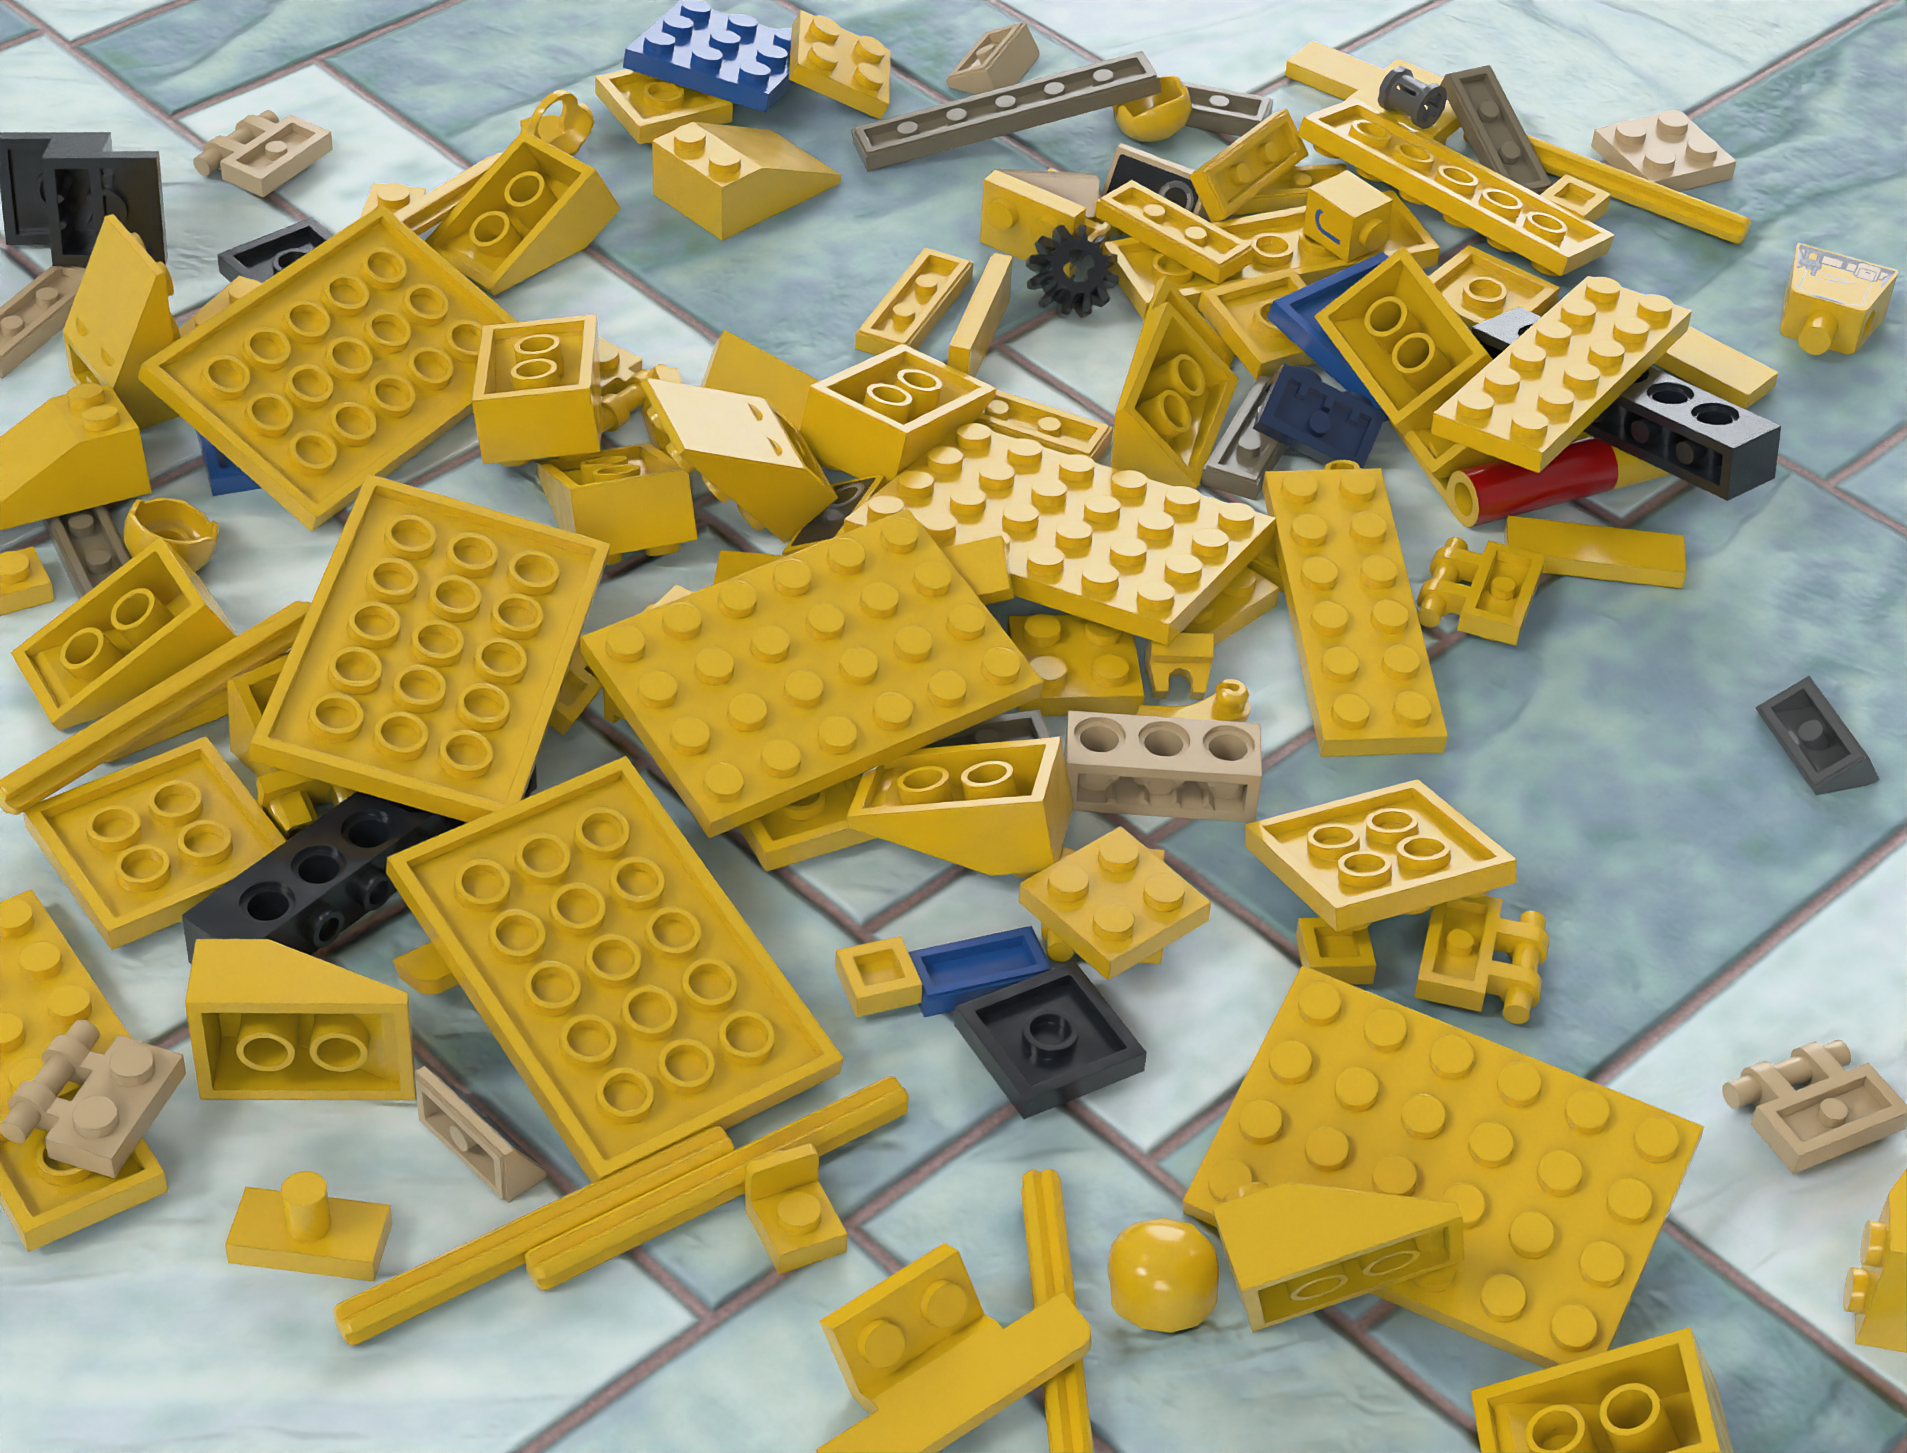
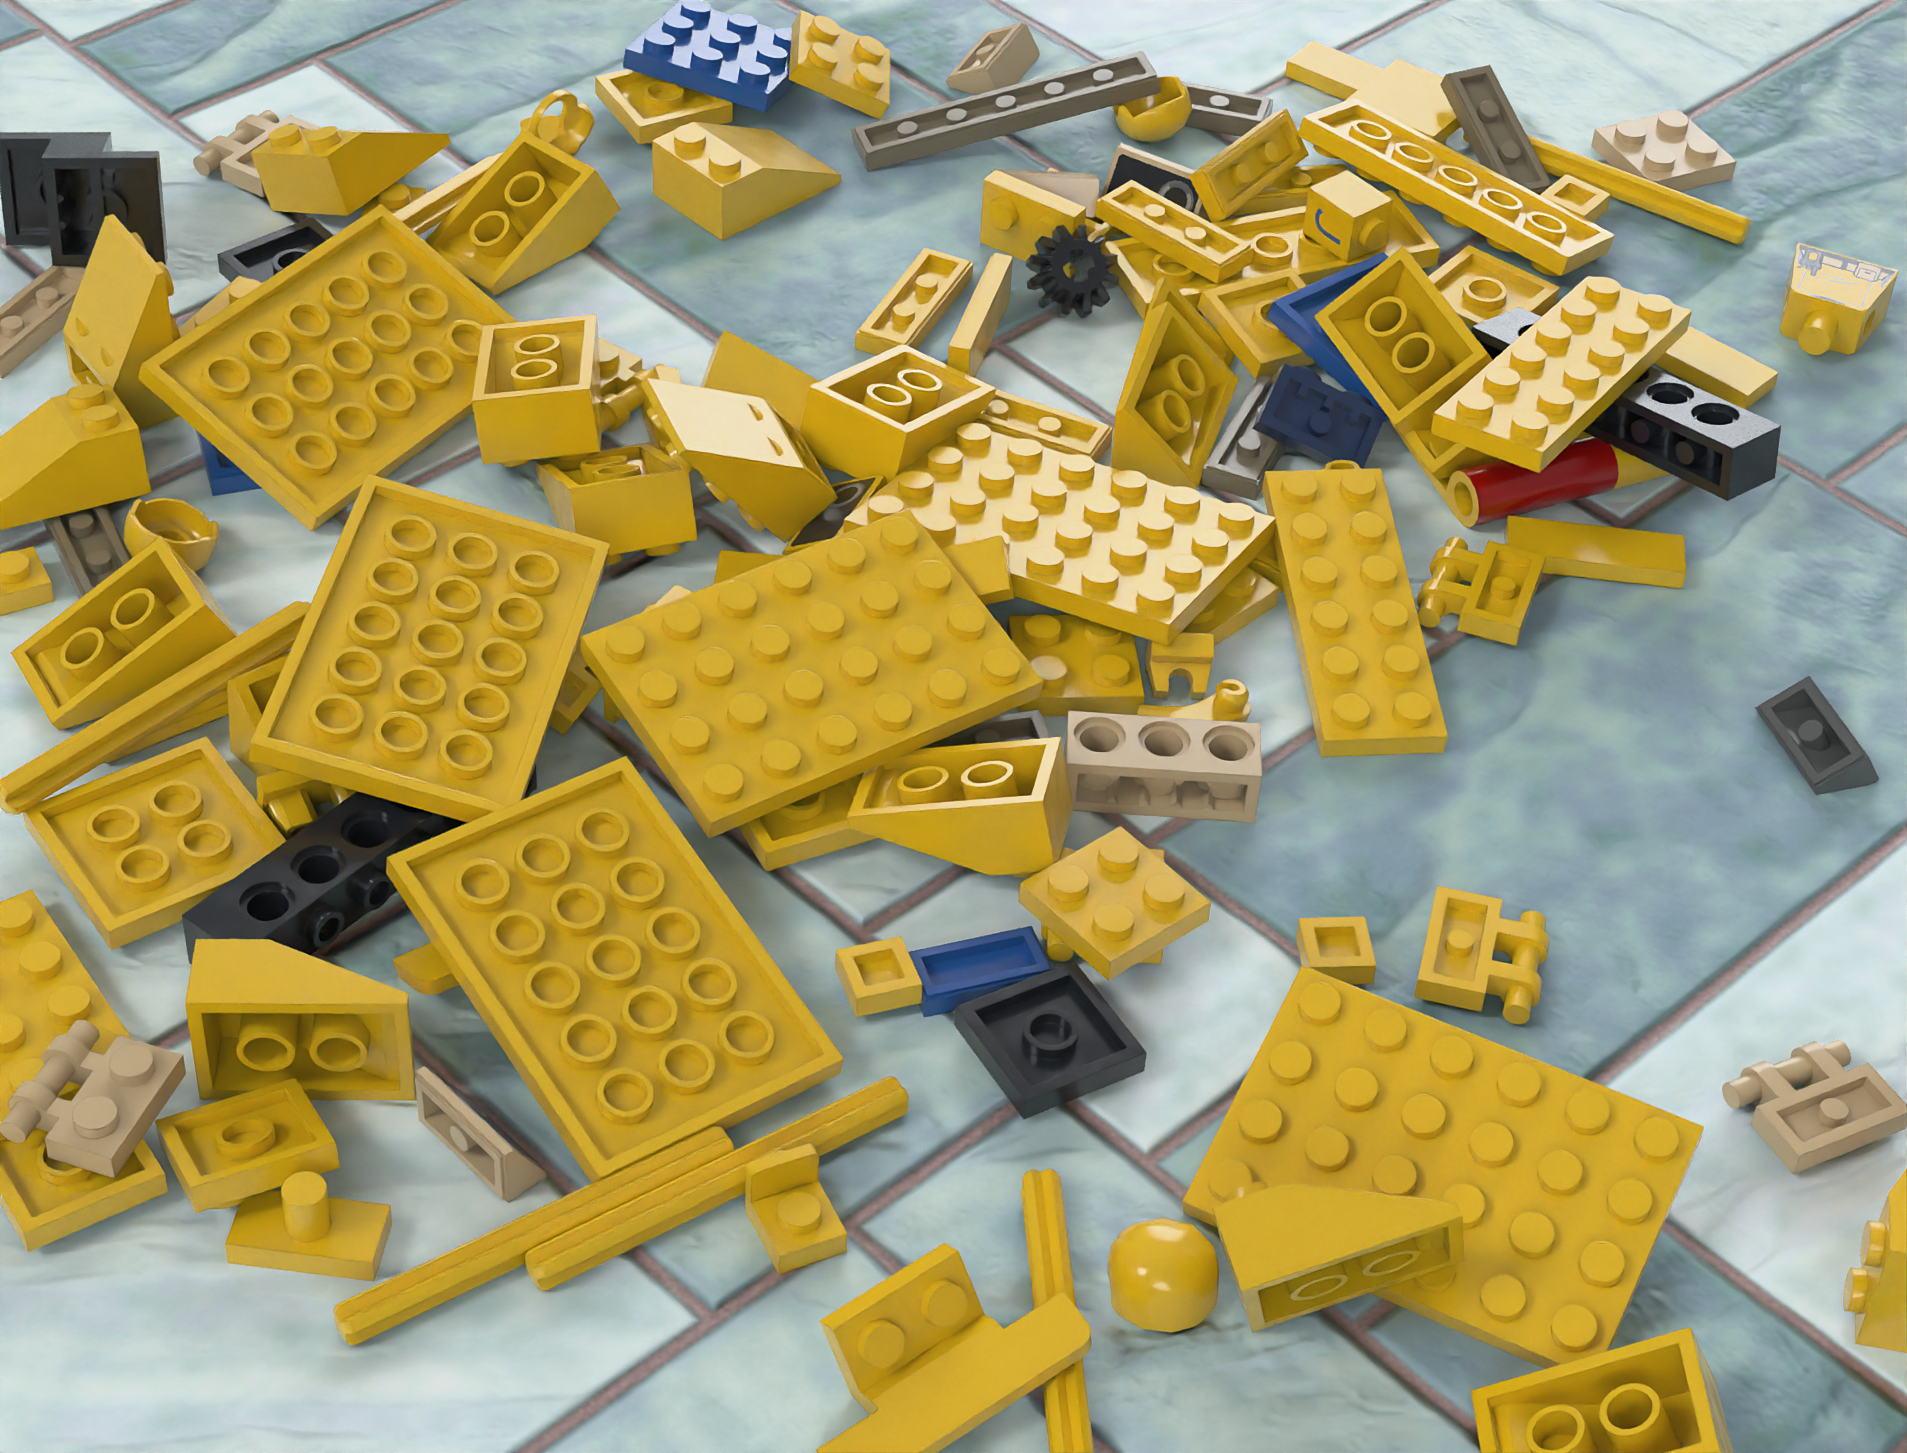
yellow plate [1245,779,1517,932] -> none
dark grey bush [1378,66,1447,129] -> none
none -> yellow plate [155,1078,341,1213]
none -> yellow slope [250,124,451,216]

